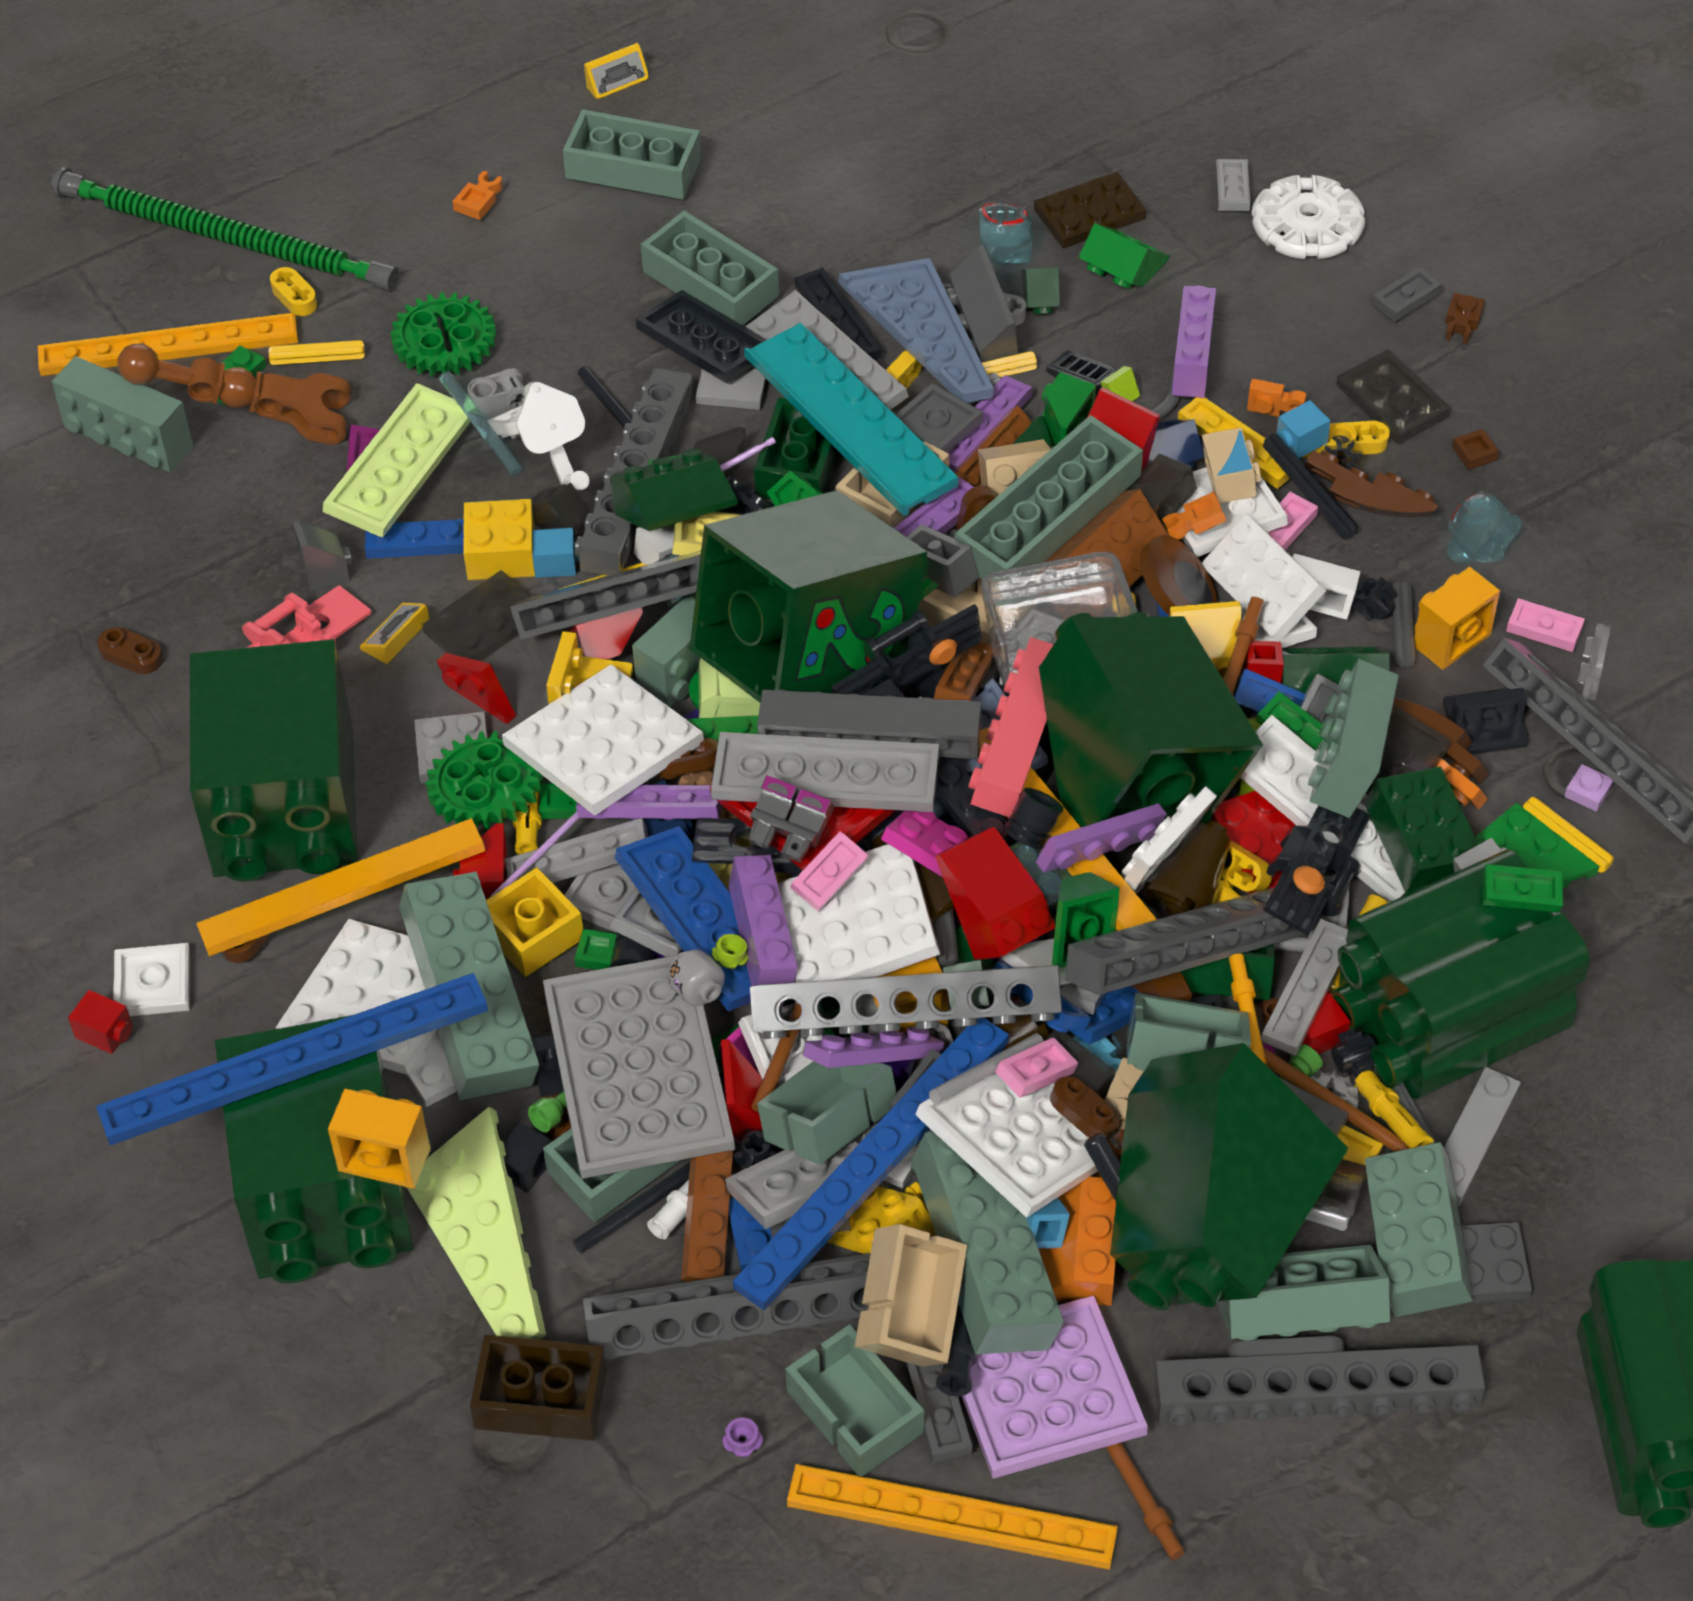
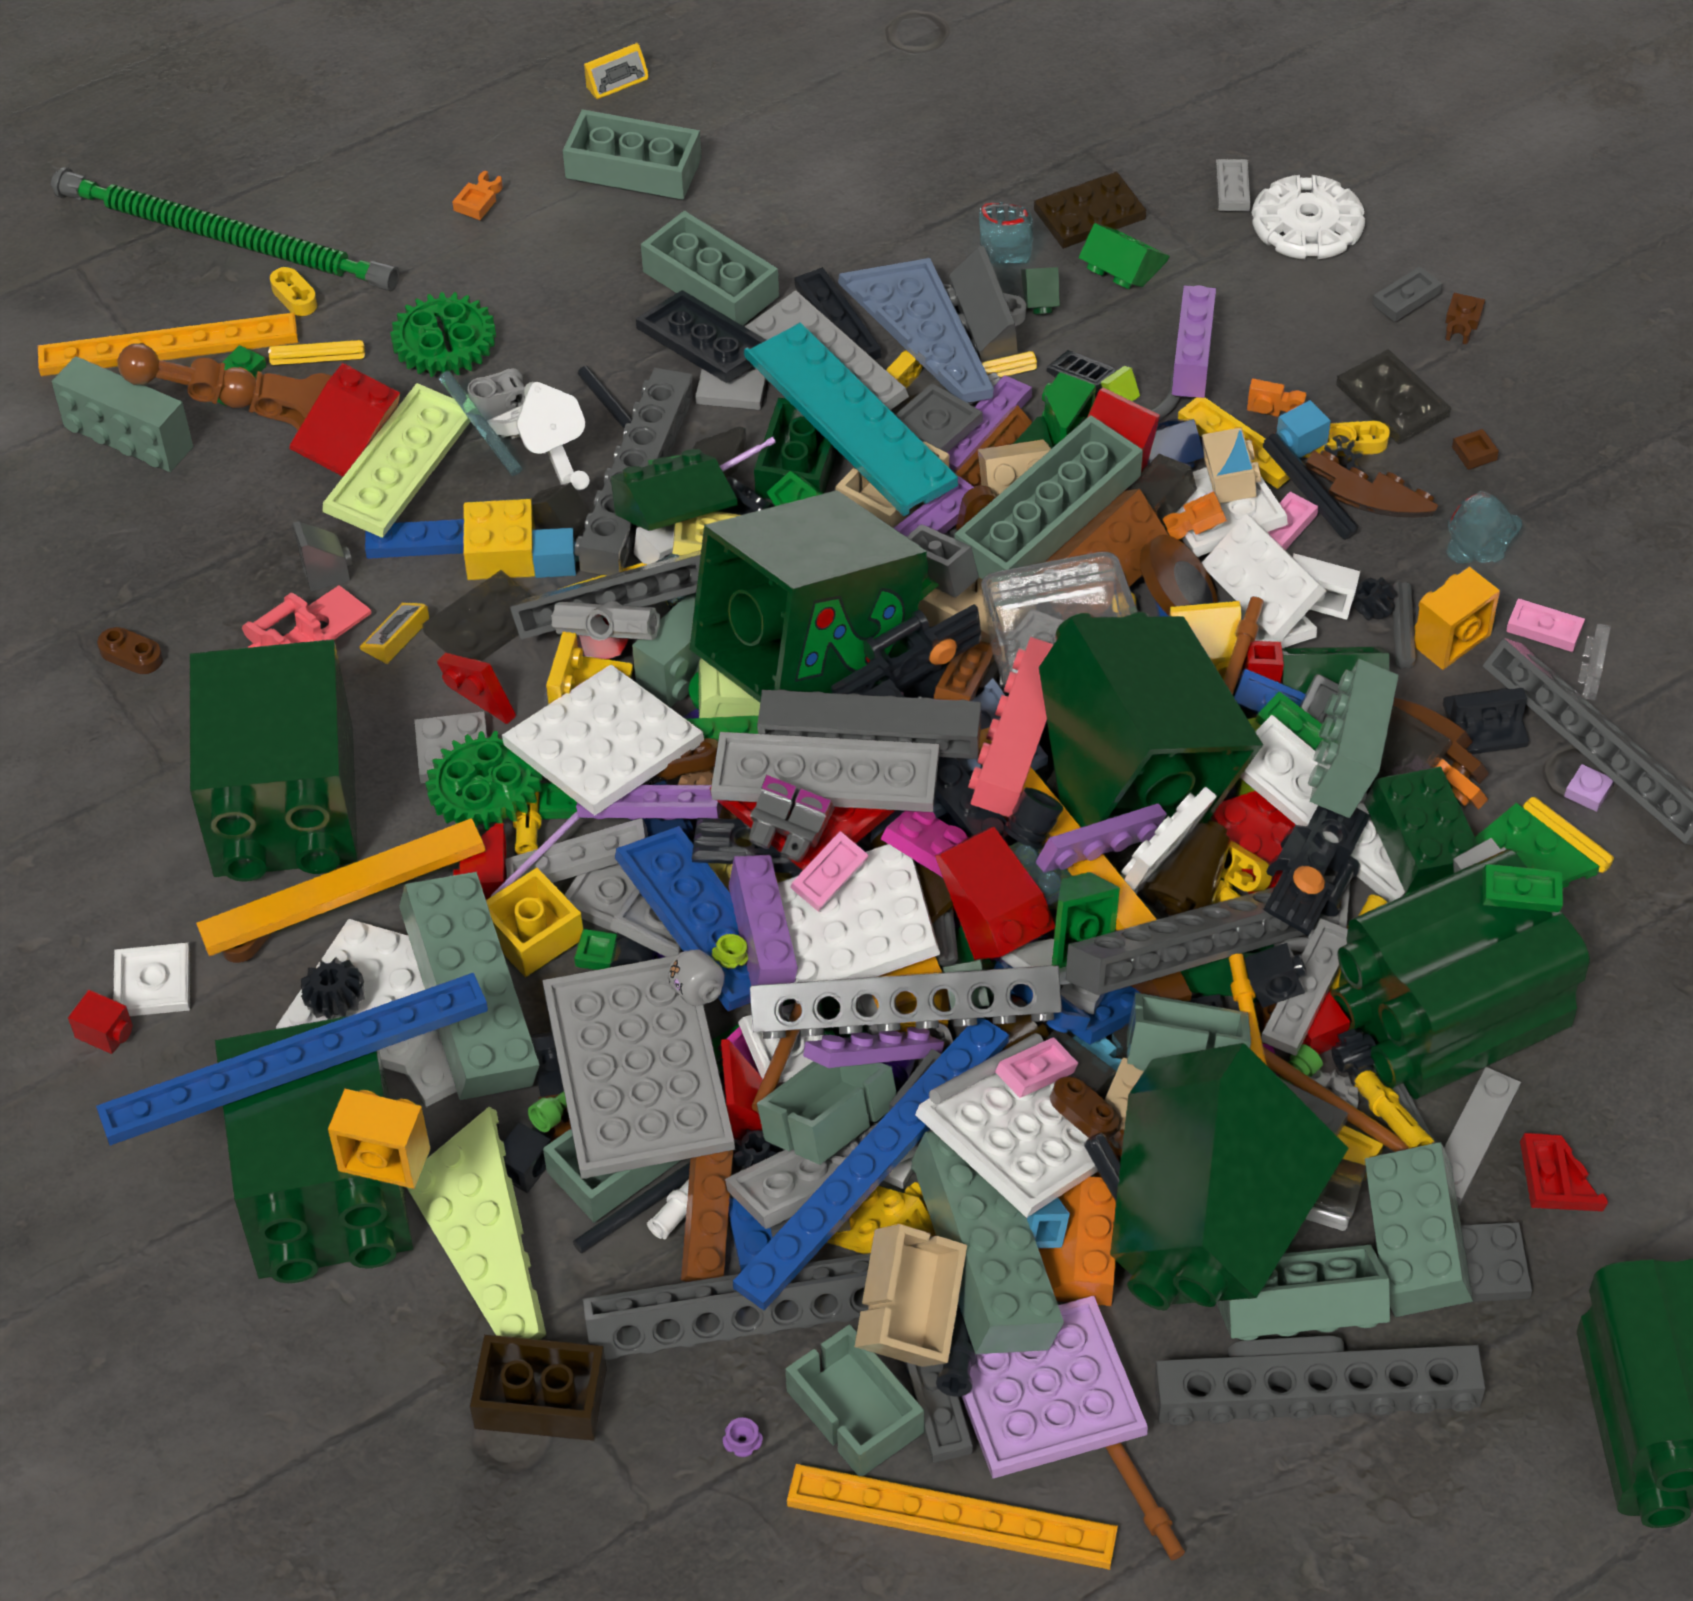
none -> red slope [289,363,401,477]
none -> black gear [301,957,365,1019]
none -> light grey piece [551,601,660,641]
none -> black brick [1244,943,1307,1008]
none -> red wing [1520,1133,1608,1212]

